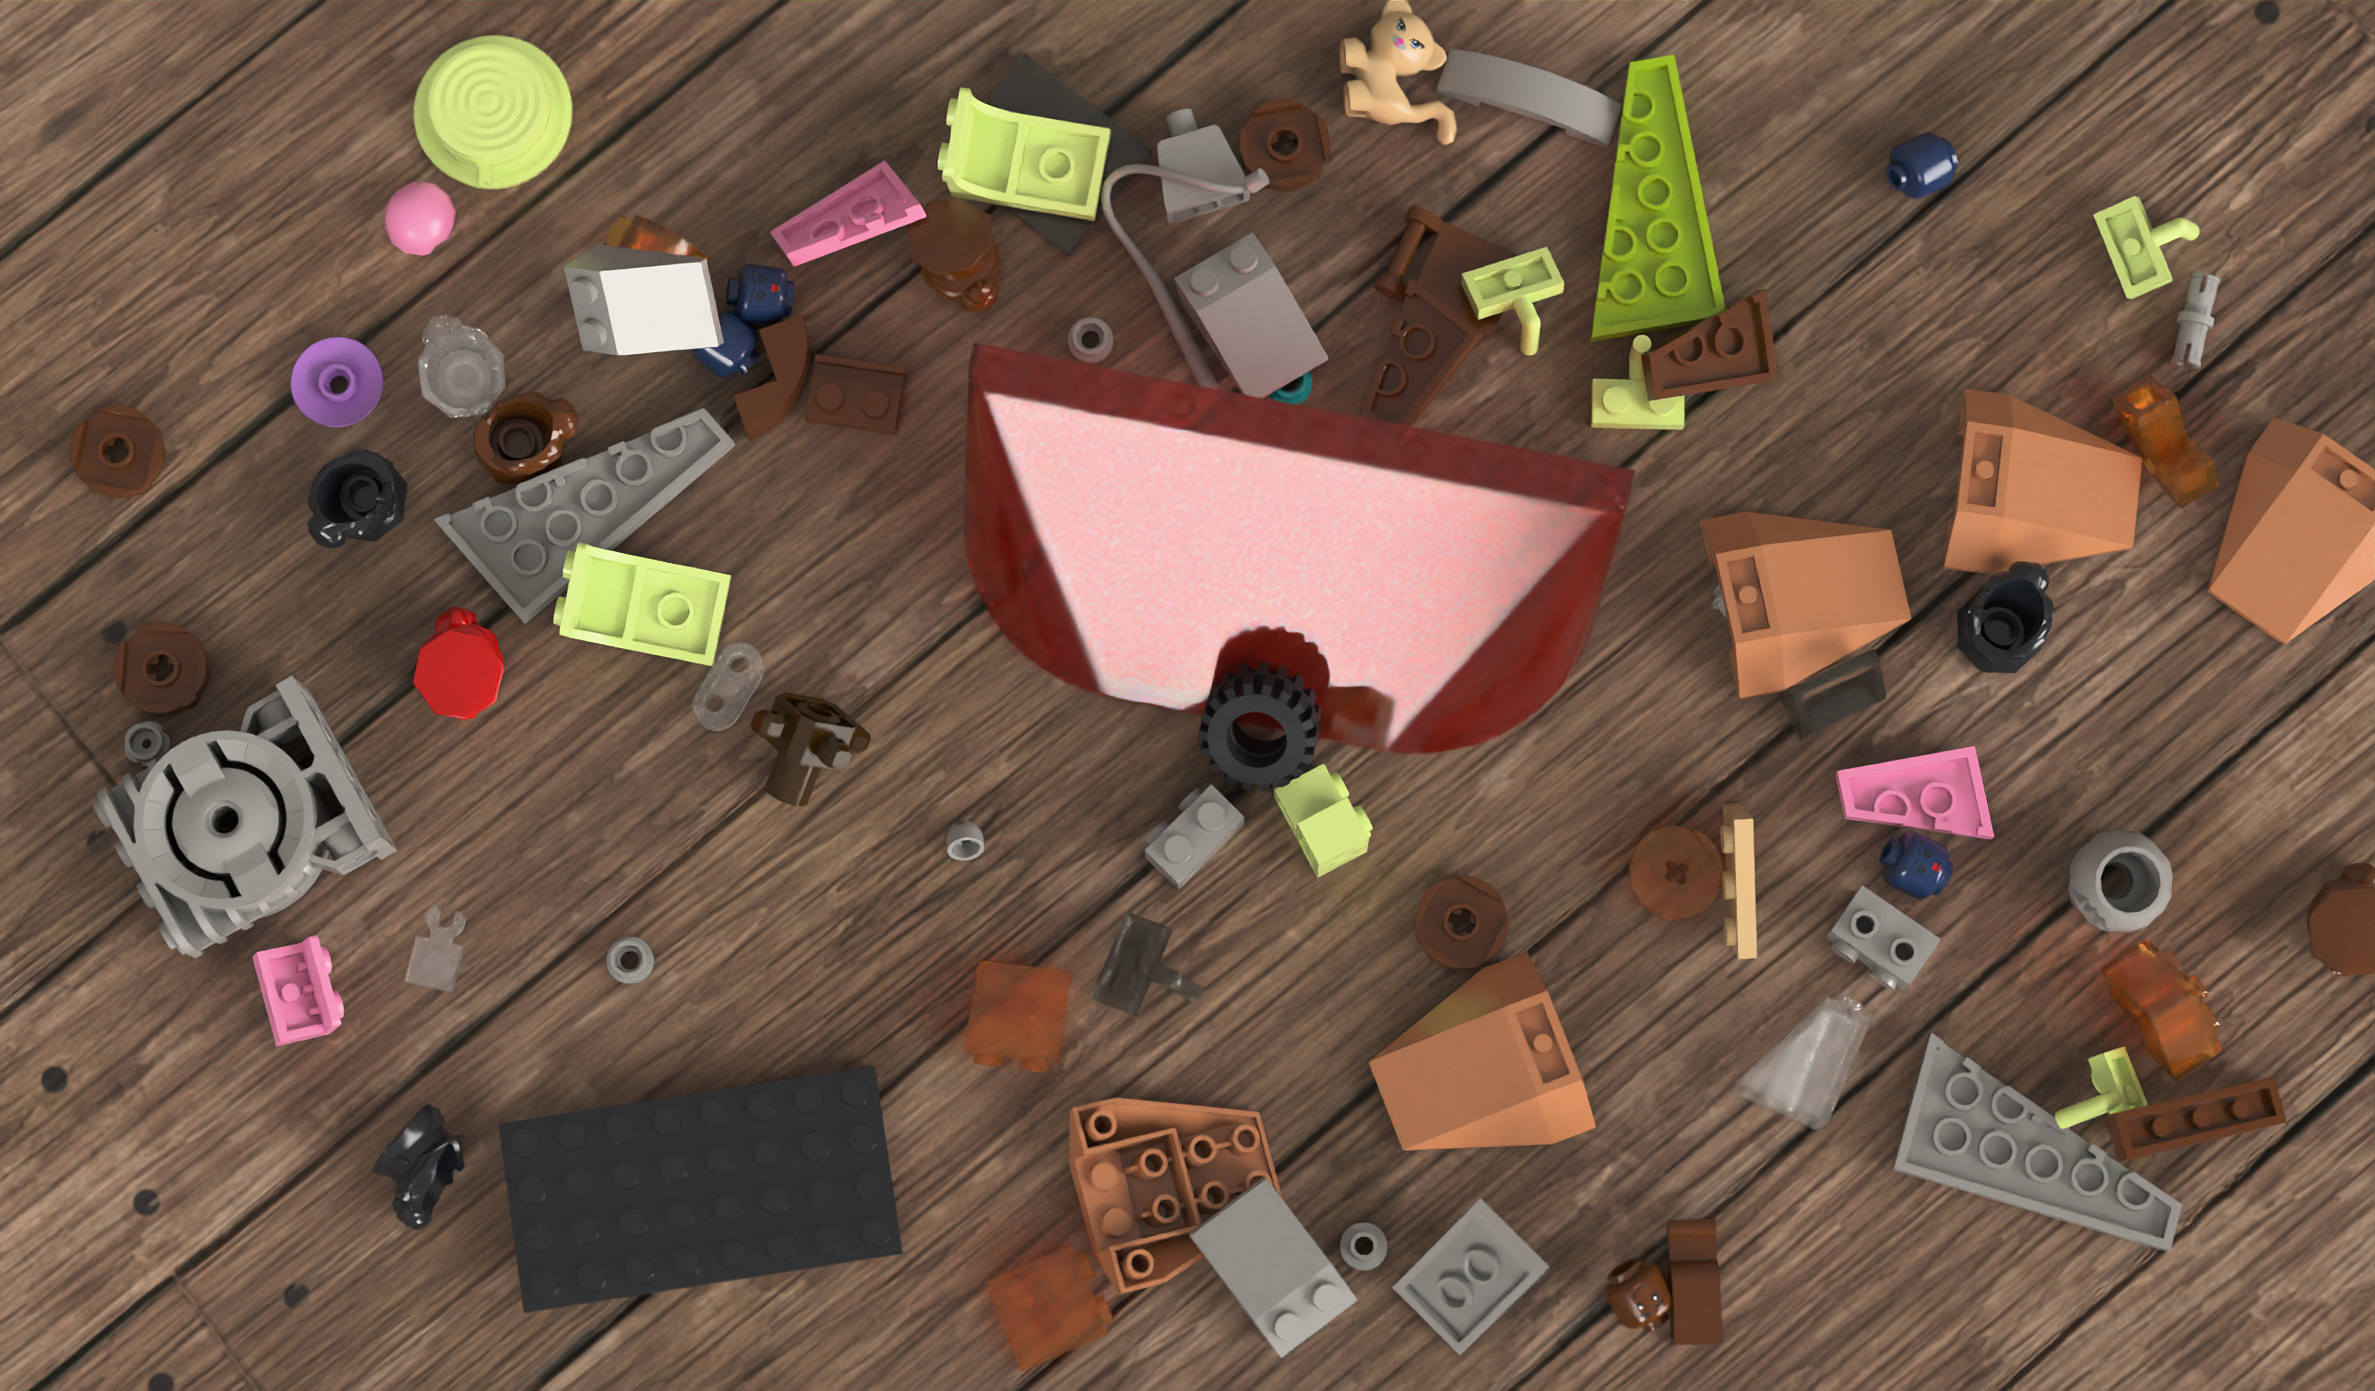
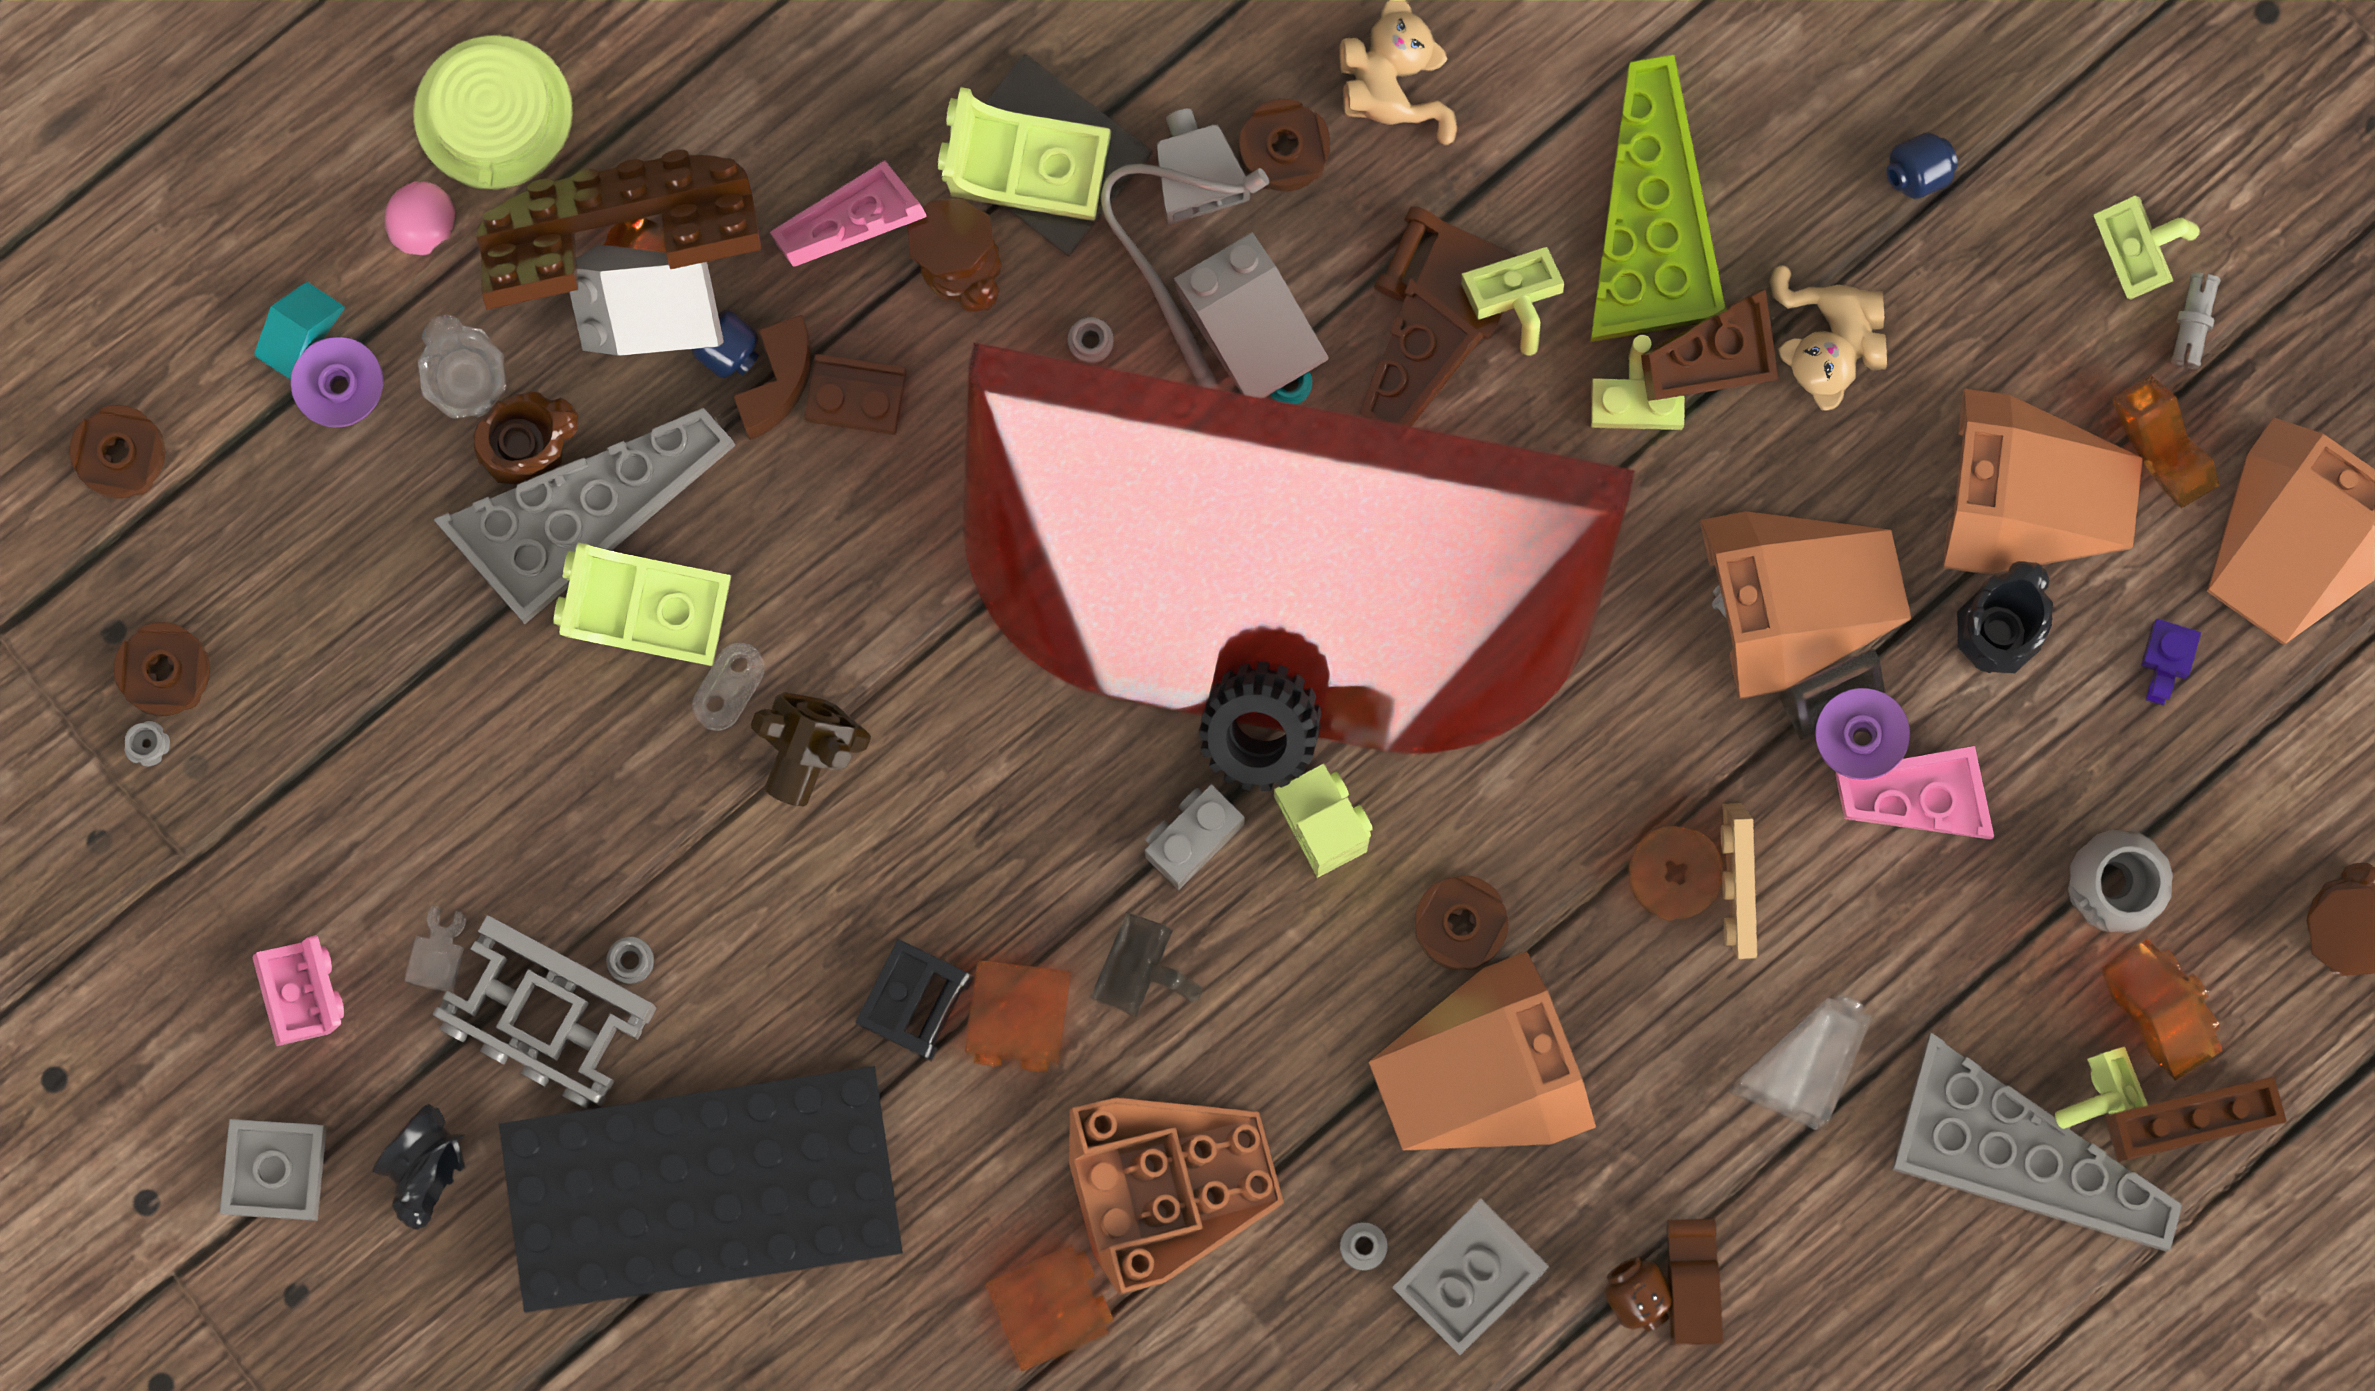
light grey brick [93,676,398,959] -> none
black piece [307,450,408,548] -> none
red piece [413,607,504,721] -> none
dark blue head [726,264,794,326] -> none
light grey hinge [946,820,985,861] -> none
light grey slope [1189,1176,1357,1358] -> none
light grey slope [1436,49,1622,149] -> none
light grey brick [1825,885,1941,991] -> none
dark blue head [1879,831,1953,900] -> none
none -> light grey plate [220,1119,327,1221]
none -> teal slope [254,282,345,380]
none -> light grey fence [432,915,657,1109]
none -> reddish brown plate [476,149,762,310]
none -> black plate [855,939,974,1061]
none -> tan animal [1770,265,1887,411]
none -> medium lavender dish [1816,688,1910,780]
none -> dark purple plate [2141,619,2201,705]

